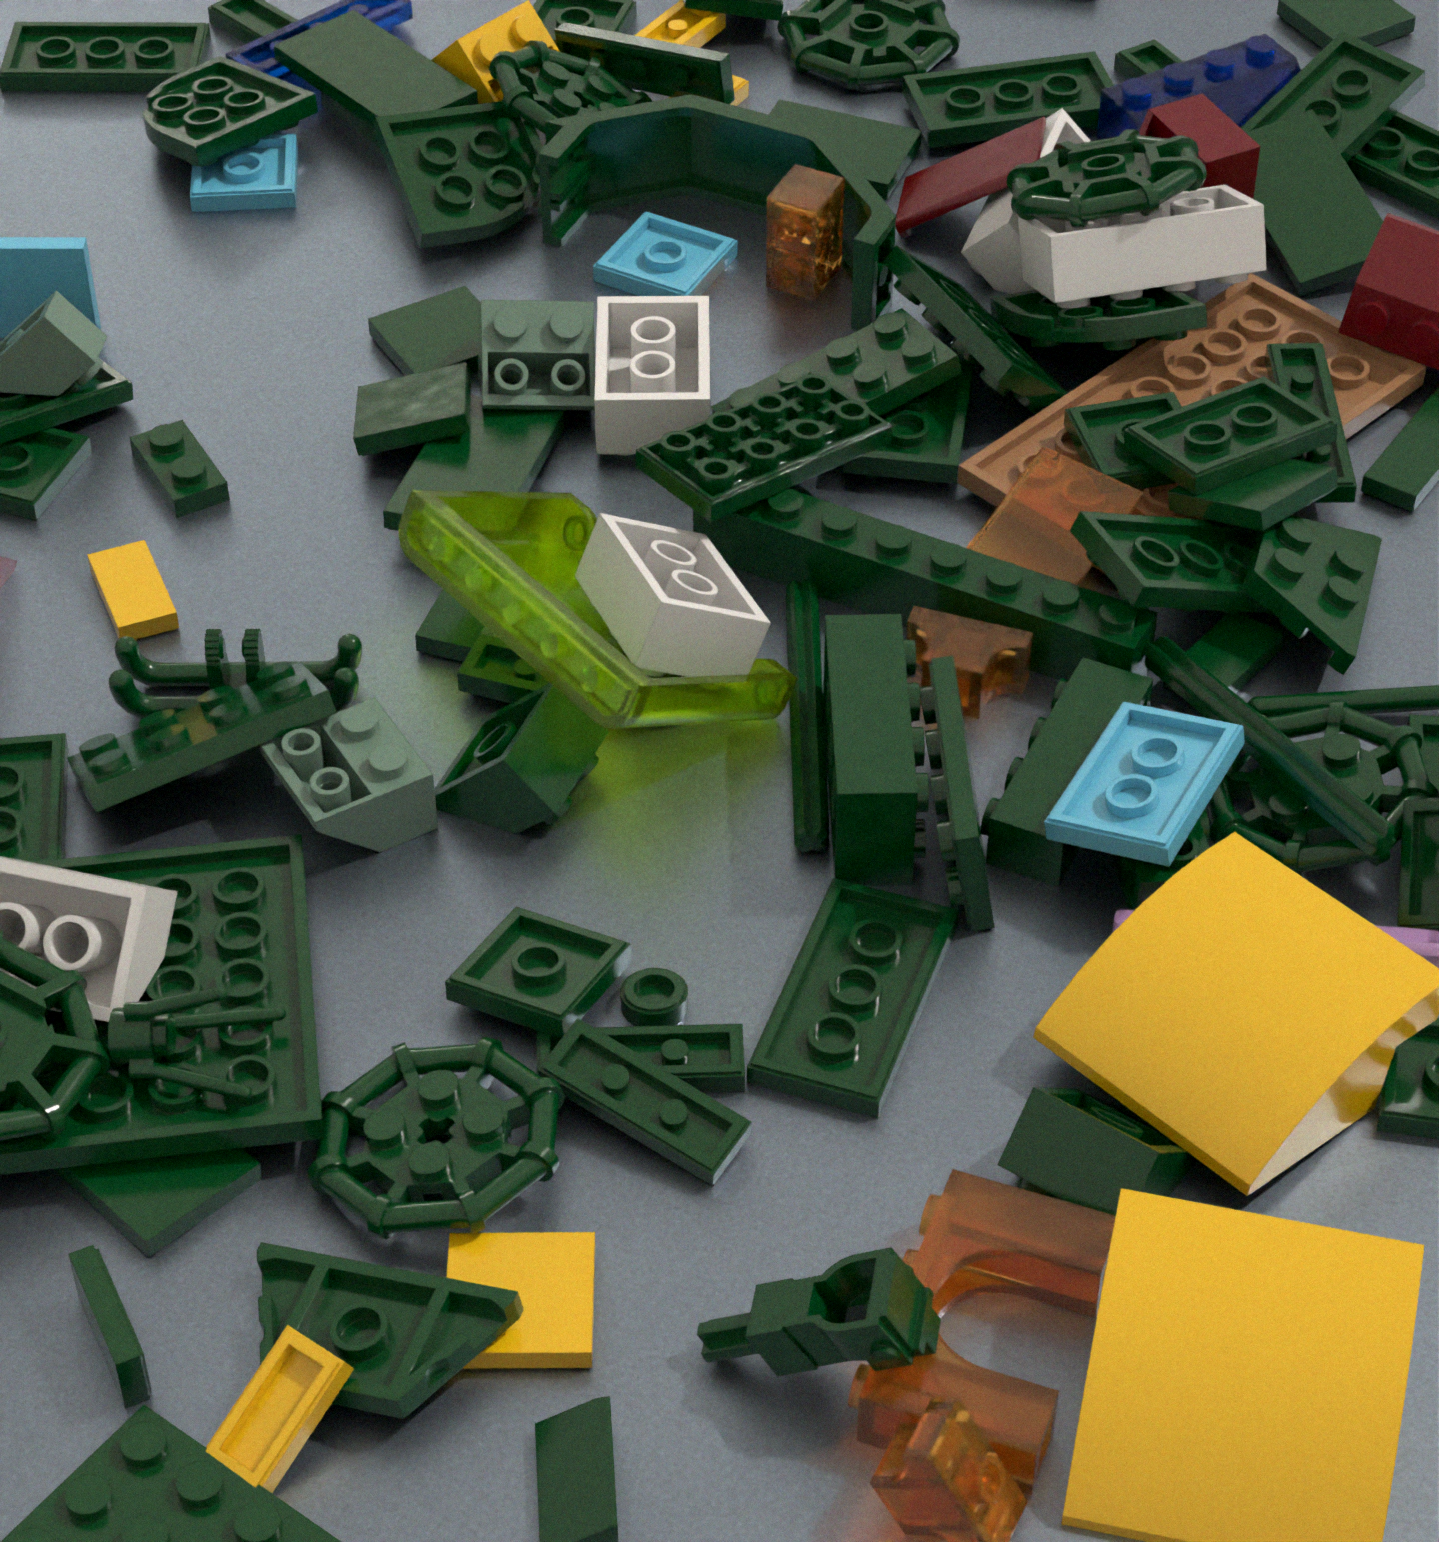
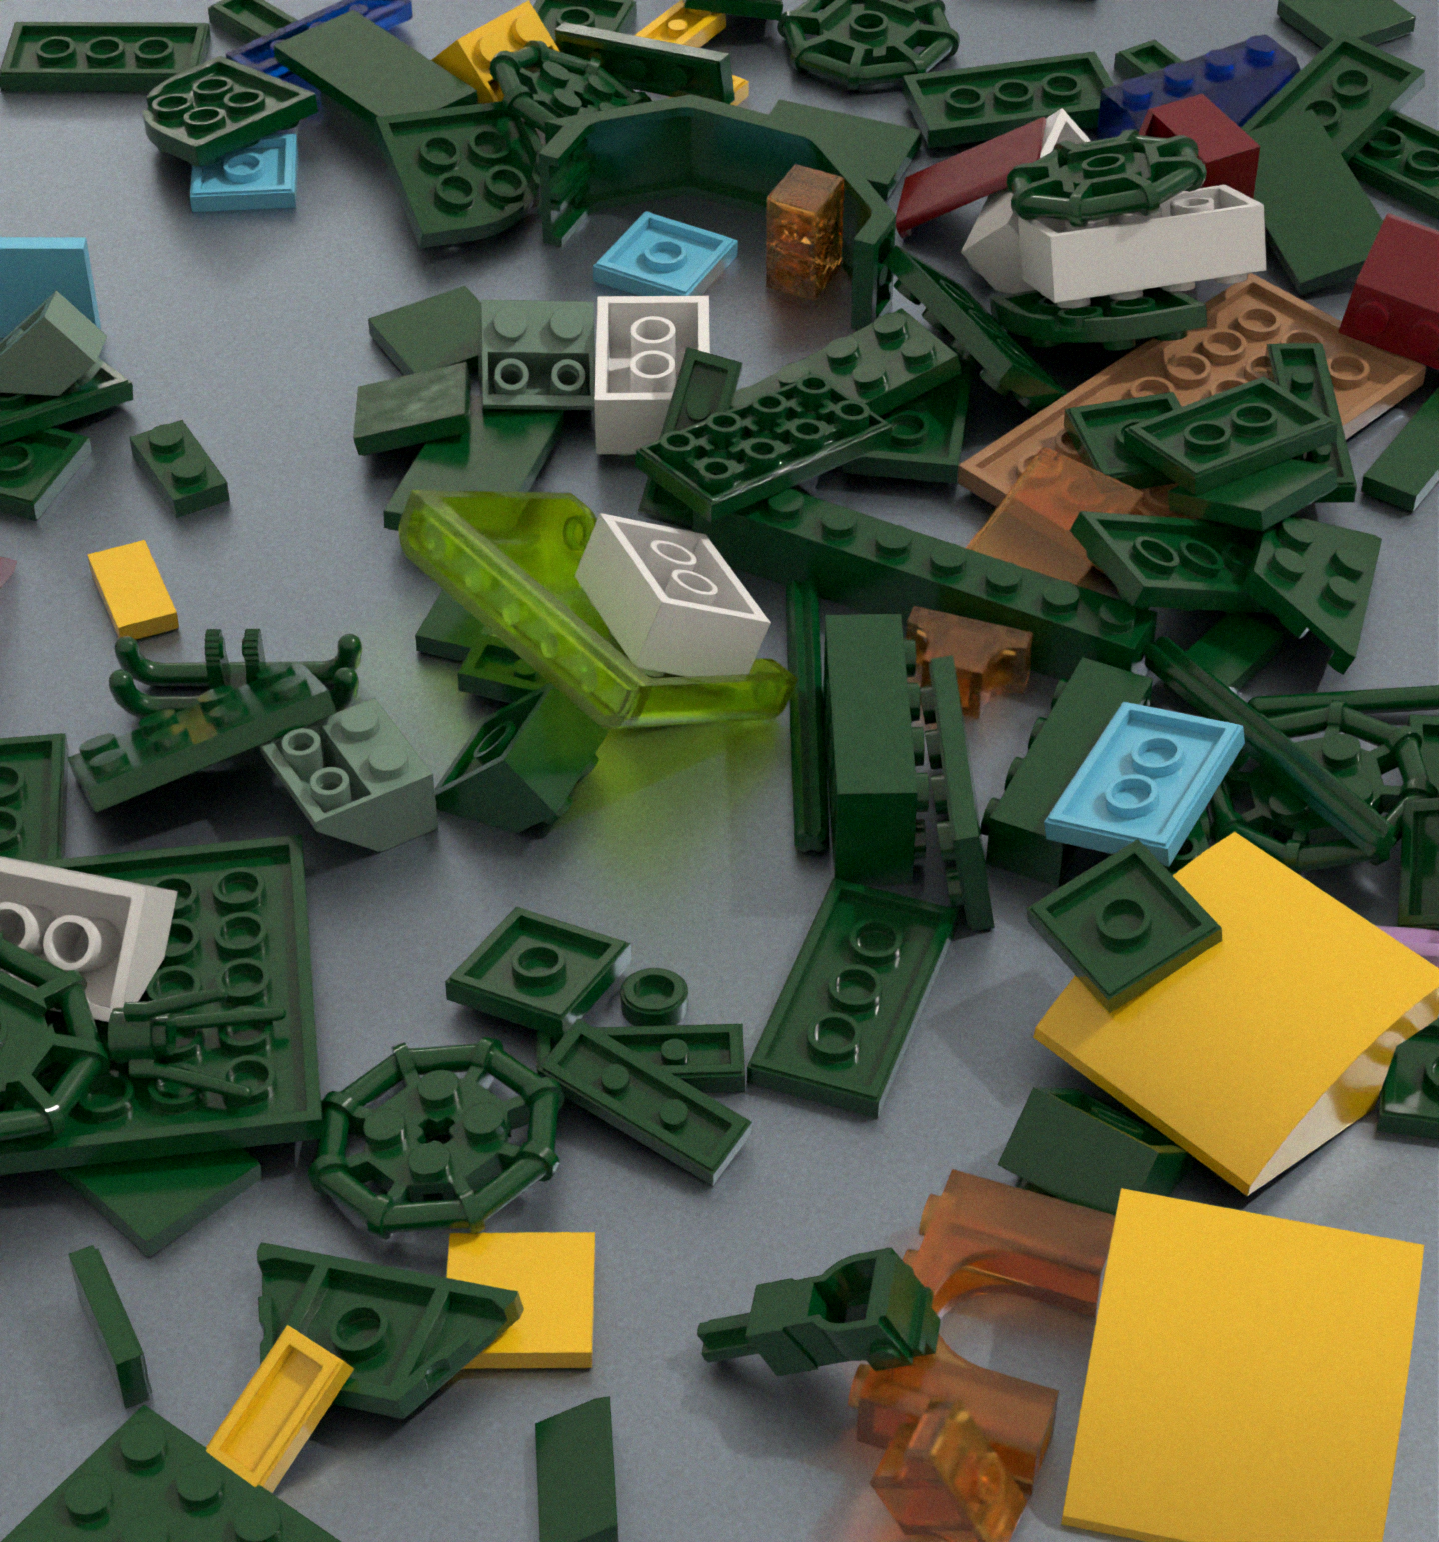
none -> dark green tile [638,347,742,531]
none -> dark green tile [1026,839,1223,1013]

